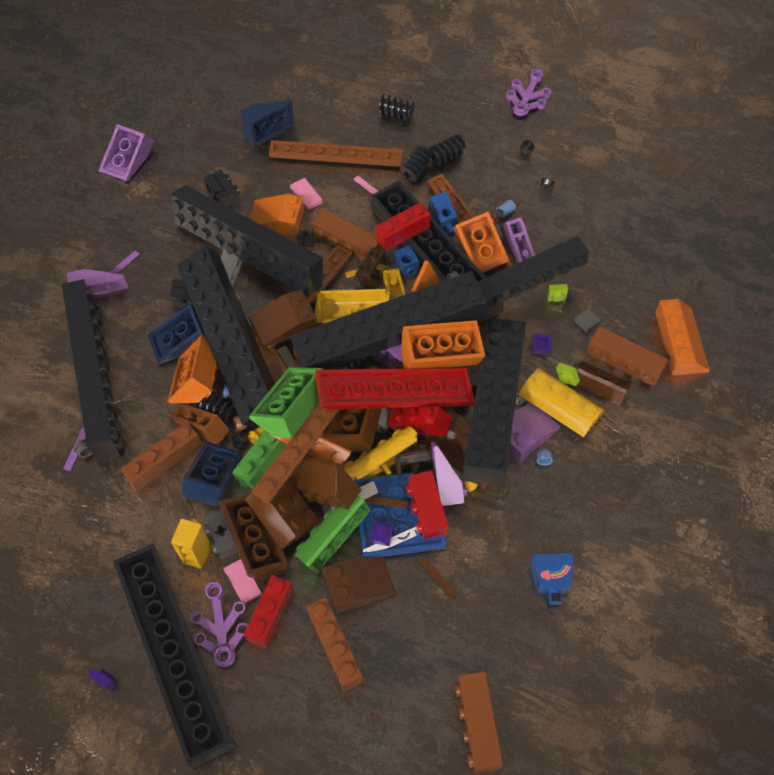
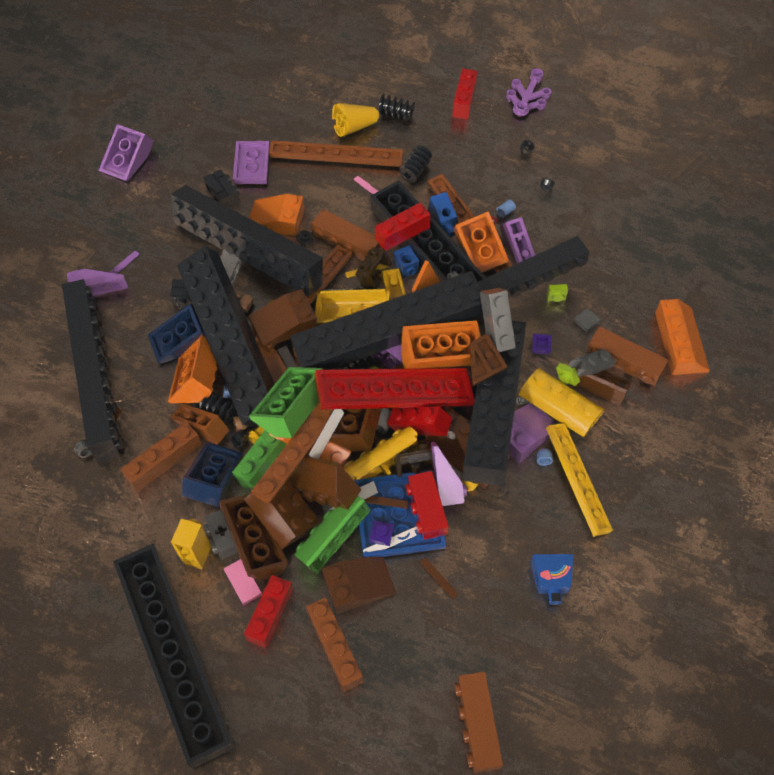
medium lavender sticker [63,428,86,471] -> none
dark purple plate [88,668,117,692] -> none
medium lavender plant [190,582,248,667] -> none
dark blue slope [239,99,295,147] -> none
bright pink tile [290,178,323,211] -> none
black piece [428,134,466,166] -> none
none -> medium lavender plate [232,141,270,184]
none -> medium nougat hinge [239,294,254,315]
none -> white sticker [309,409,344,459]
none -> yellow cone [332,103,379,137]
none -> red brick [452,68,478,119]
none -> reddish brown wing [469,334,508,386]
none -> dark grey brick [480,288,516,352]
none -> yellow tile [546,423,613,537]
none -> dark grey hinge [569,349,616,377]

